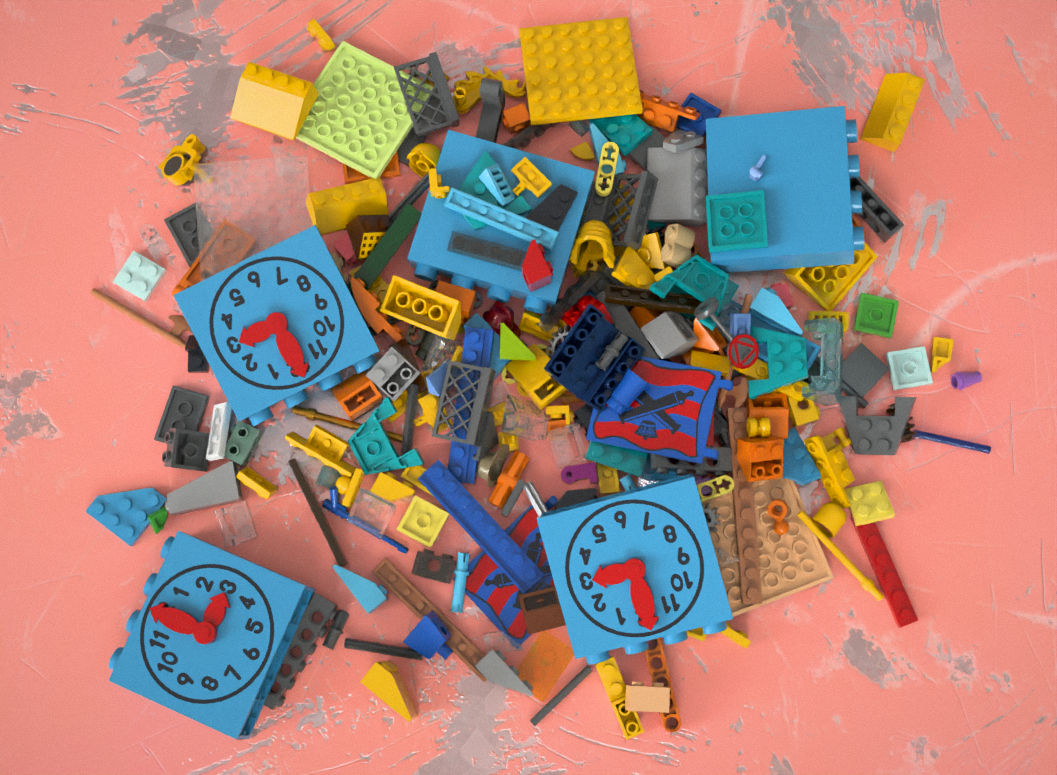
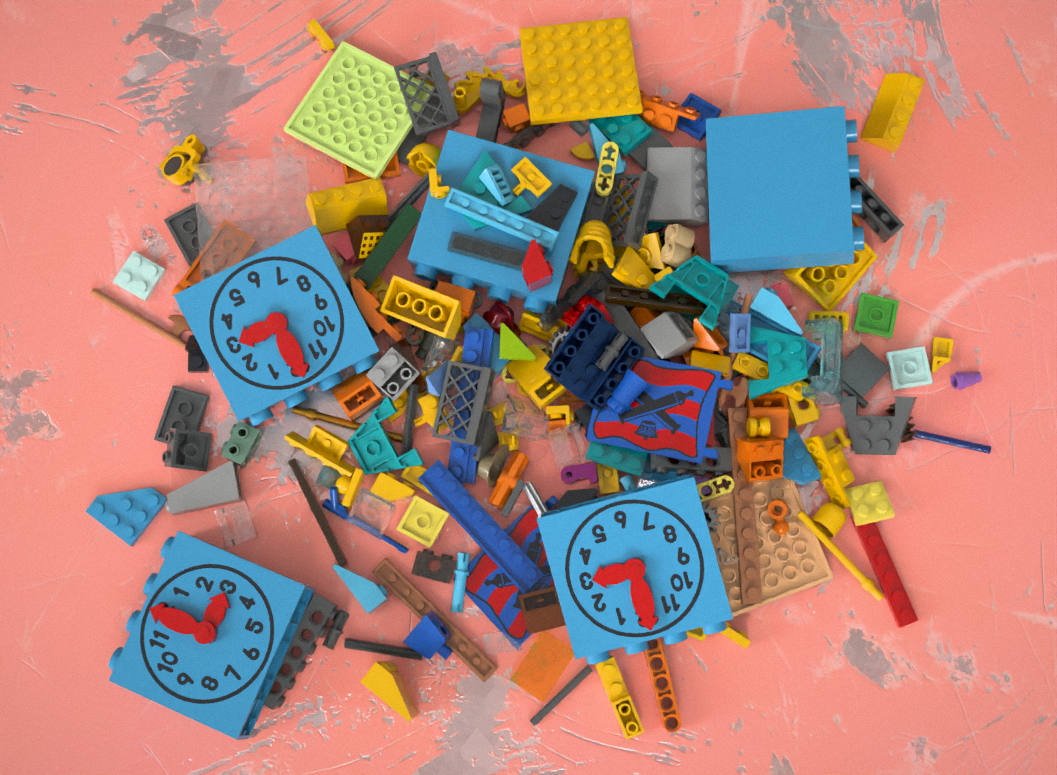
bright green tile [147,507,168,534] -> none
white tile [206,402,232,461] -> none
yellow slope [231,62,319,141] -> none
yellow plate [236,467,279,499] -> none
light grey slope [475,649,534,696] -> none
light nougat brick [625,681,670,713] -> none
light grey wing [663,129,703,153] -> none
dark grey piece [694,297,759,369] -> none
teal plate [706,190,768,253] -> none
light blue hand [749,155,766,182] -> none

